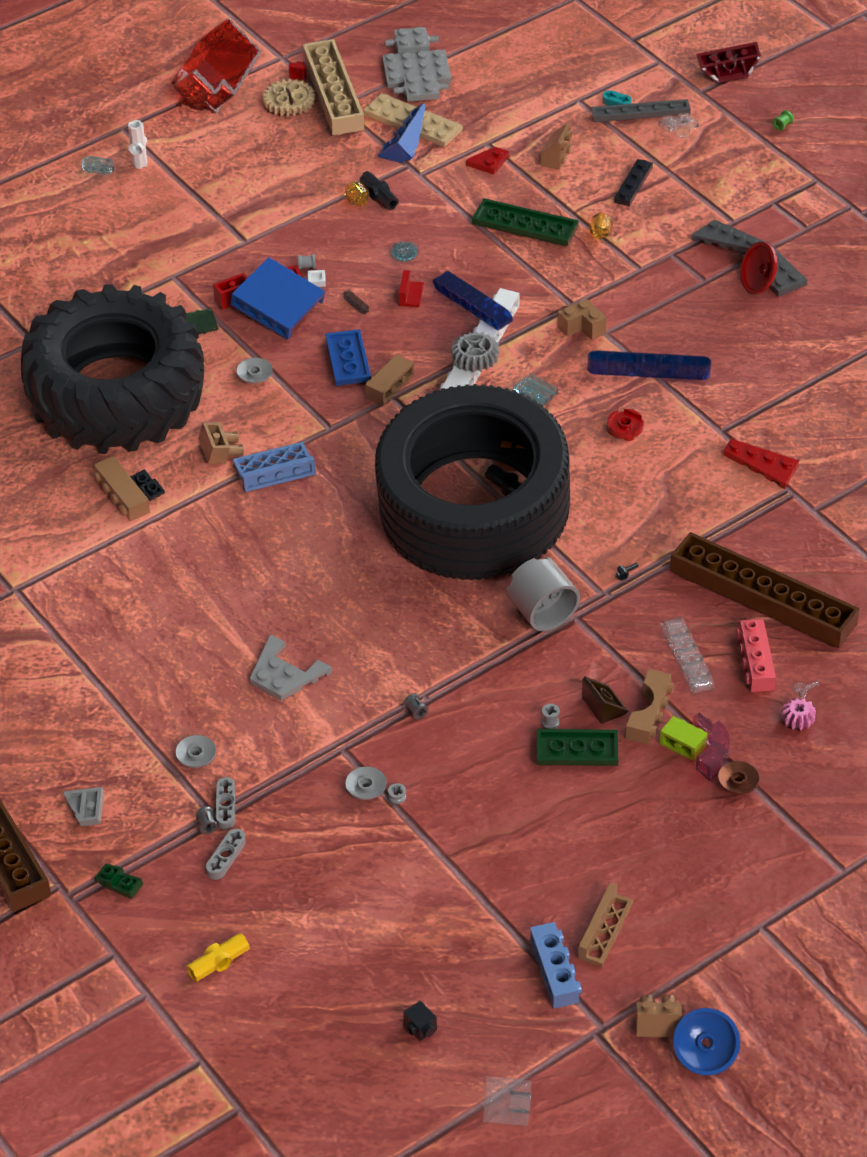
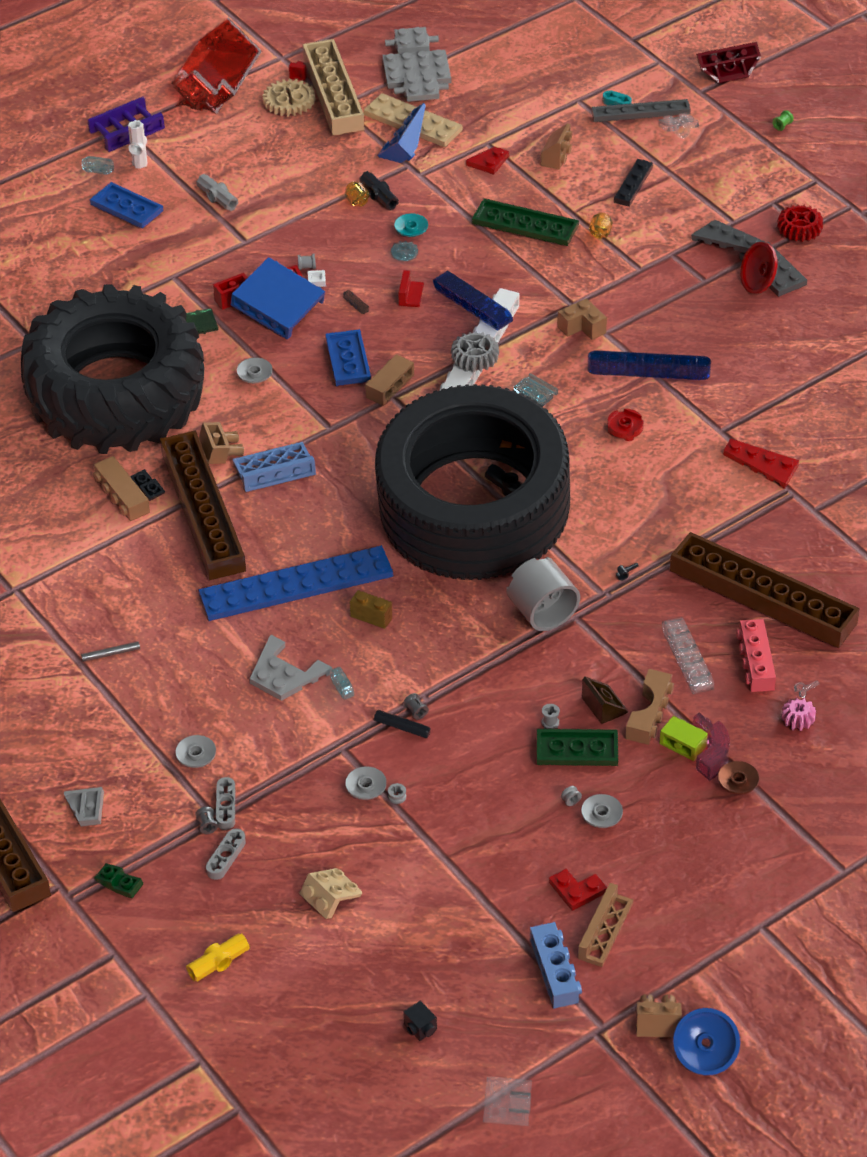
none -> flat silver bar [81,641,140,662]
none -> dark purple fence [88,97,165,152]
none -> blue plate [90,182,164,229]
none -> reddish brown brick [160,430,246,581]
none -> light grey piece [196,174,238,211]
none -> blue plate [198,545,393,621]
none -> tan bracket [299,868,362,919]
none -> clear light blue beam [329,667,354,700]
none -> pearl gold brick [350,590,392,629]
none -> black axle [374,710,431,738]
none -> teal dish [394,213,428,237]
none -> red plate [549,868,607,911]
none -> light grey bush [561,786,582,806]
none -> light grey dish [581,794,623,828]
none -> red gear [777,204,823,242]

